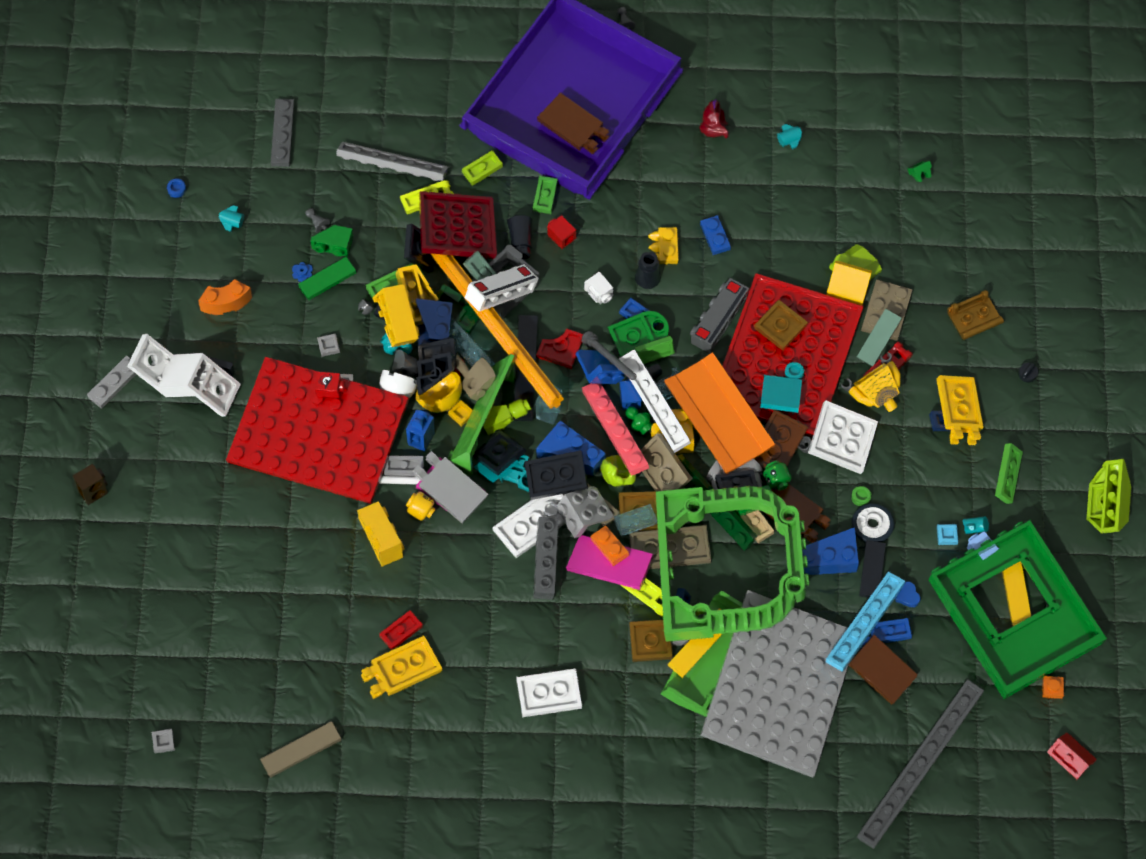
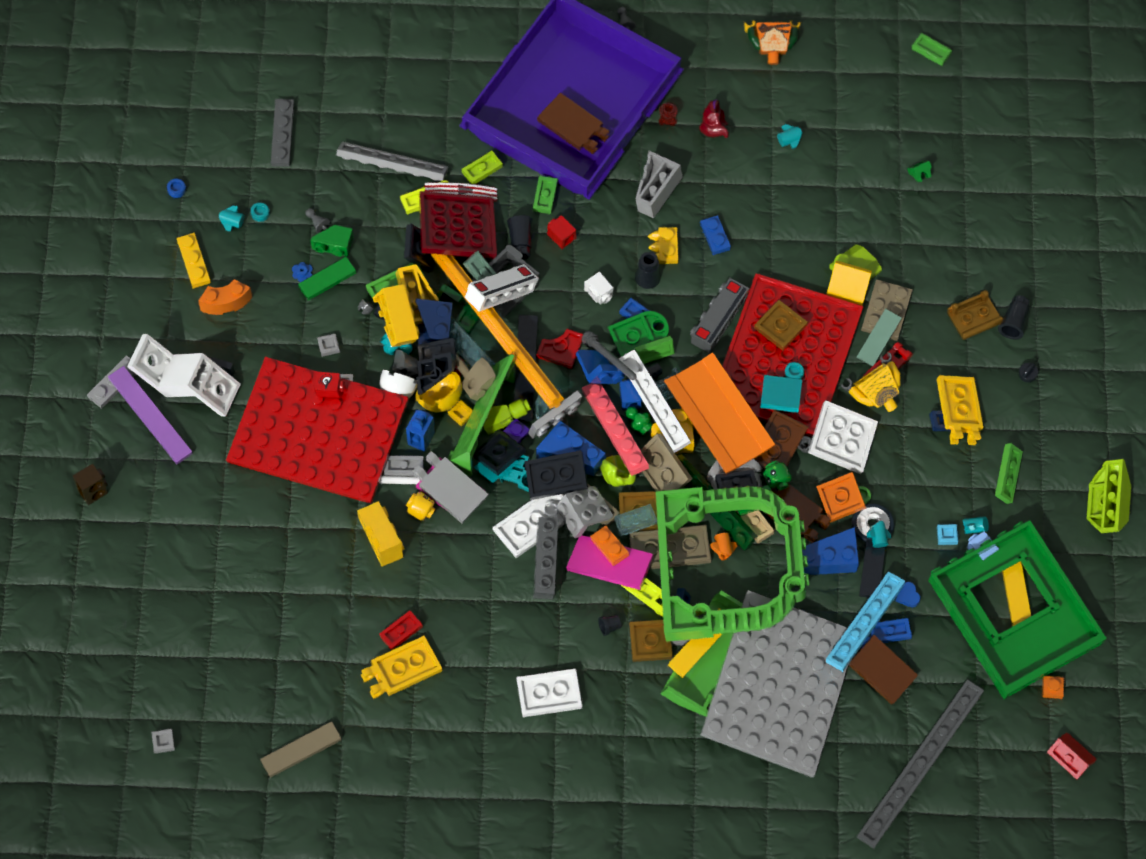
none -> medium lavender tile [108,366,192,465]
none -> yellow plate [177,233,211,288]
none -> teal tile [250,202,270,222]
none -> sticker [425,183,497,201]
none -> dark purple plate [503,419,530,444]
none -> light grey plate [528,390,582,439]
none -> black piece [598,614,622,636]
none -> light grey wedge [635,151,682,218]
none -> clear red brick [659,103,677,126]
none -> orange piece [710,533,737,560]
none -> torso [744,21,800,65]
none -> orange plate [816,472,866,523]
none -> teal piece [867,521,891,548]
none -> bright green tile [911,33,952,66]
none -> black plant [998,295,1030,340]

